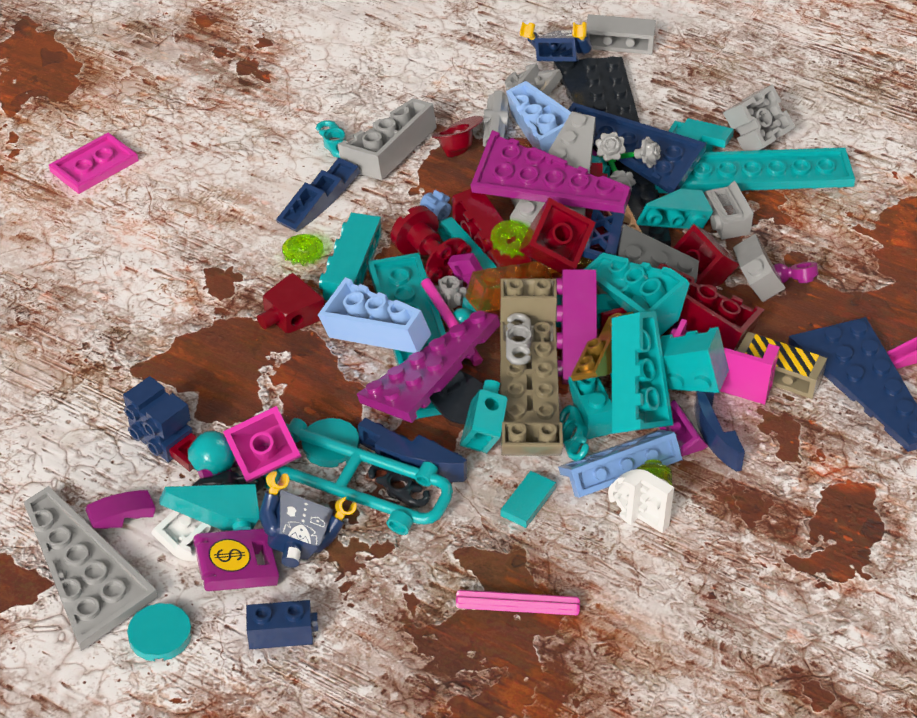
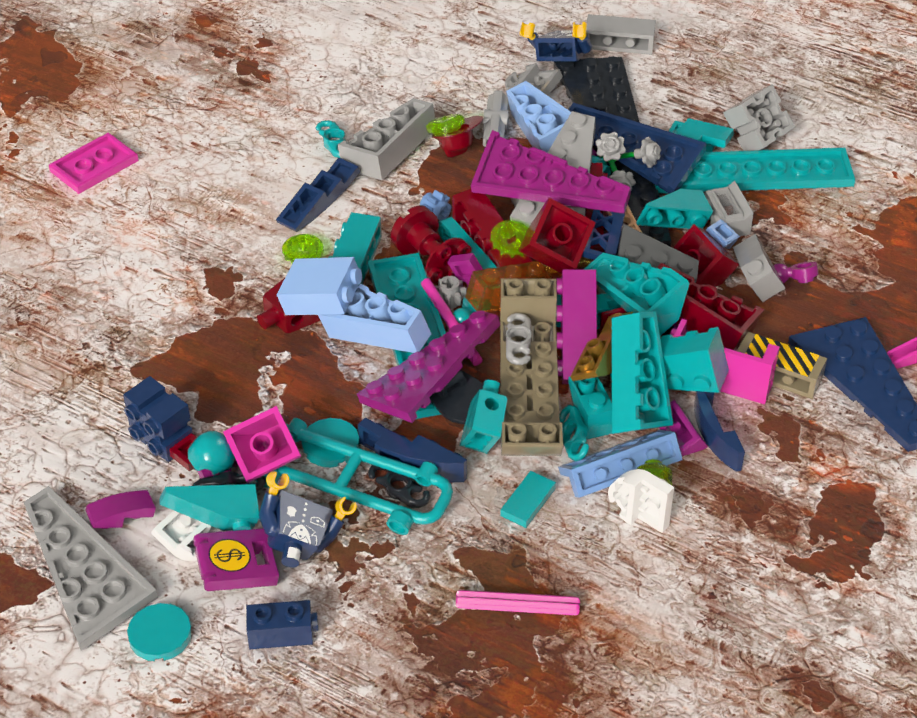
none -> light blue brick [277,257,362,315]
none -> clear neon green gear [426,114,465,135]
none -> medium blue slope [706,219,740,249]

